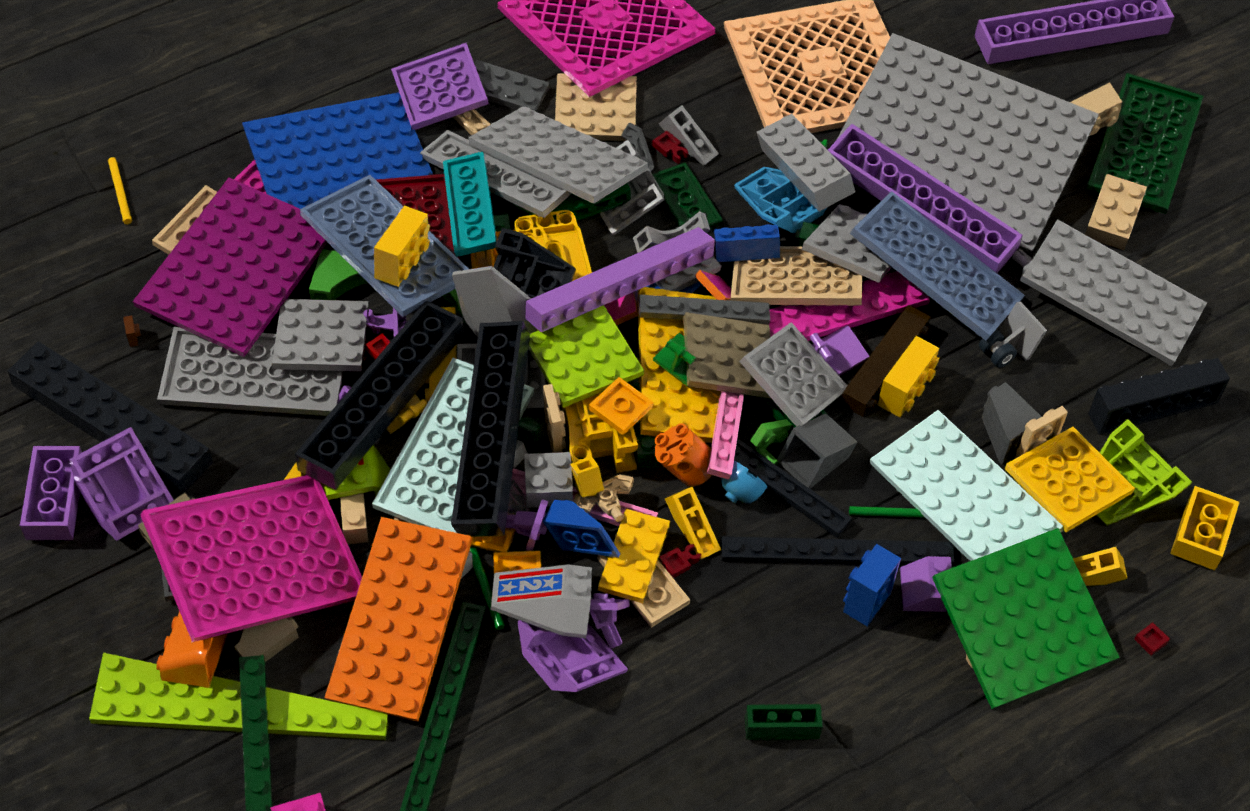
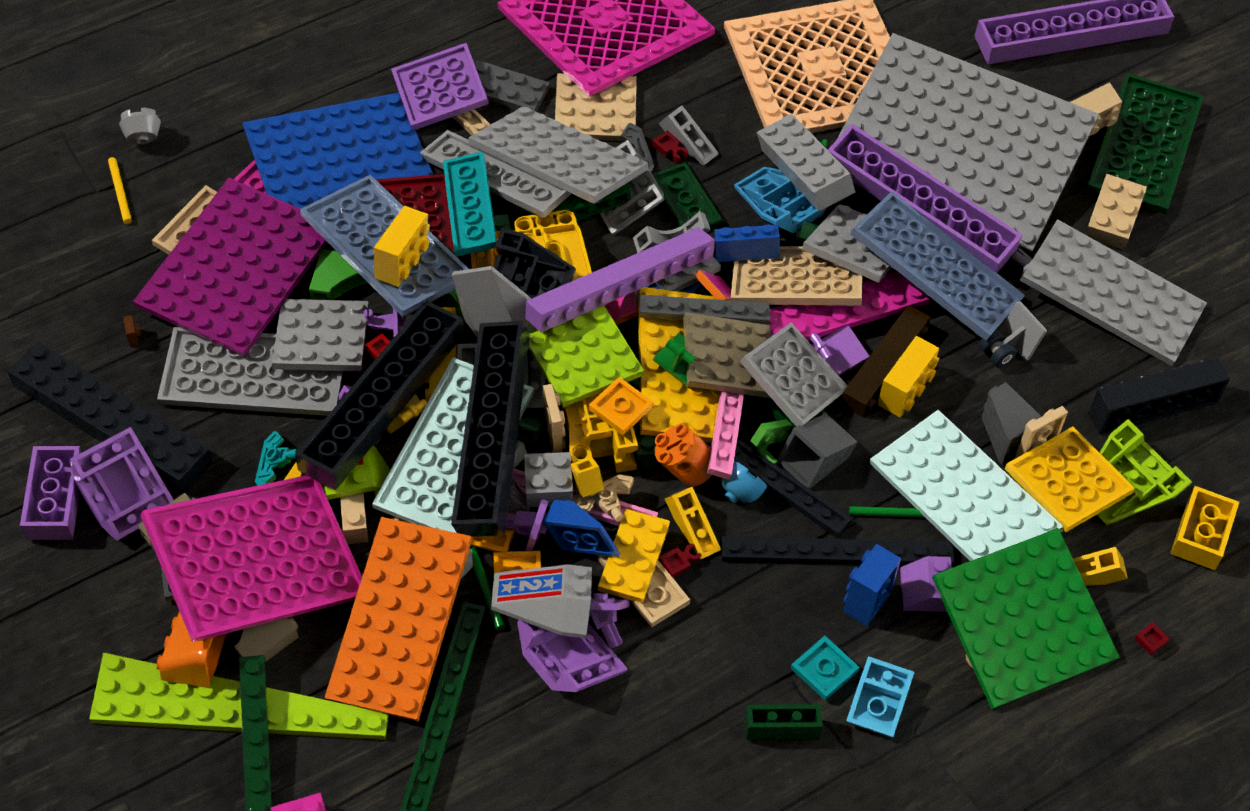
none -> light grey cone [119,108,161,144]
none -> teal piece [255,430,299,486]
none -> teal plate [791,636,860,701]
none -> medium azure slope [846,656,914,738]

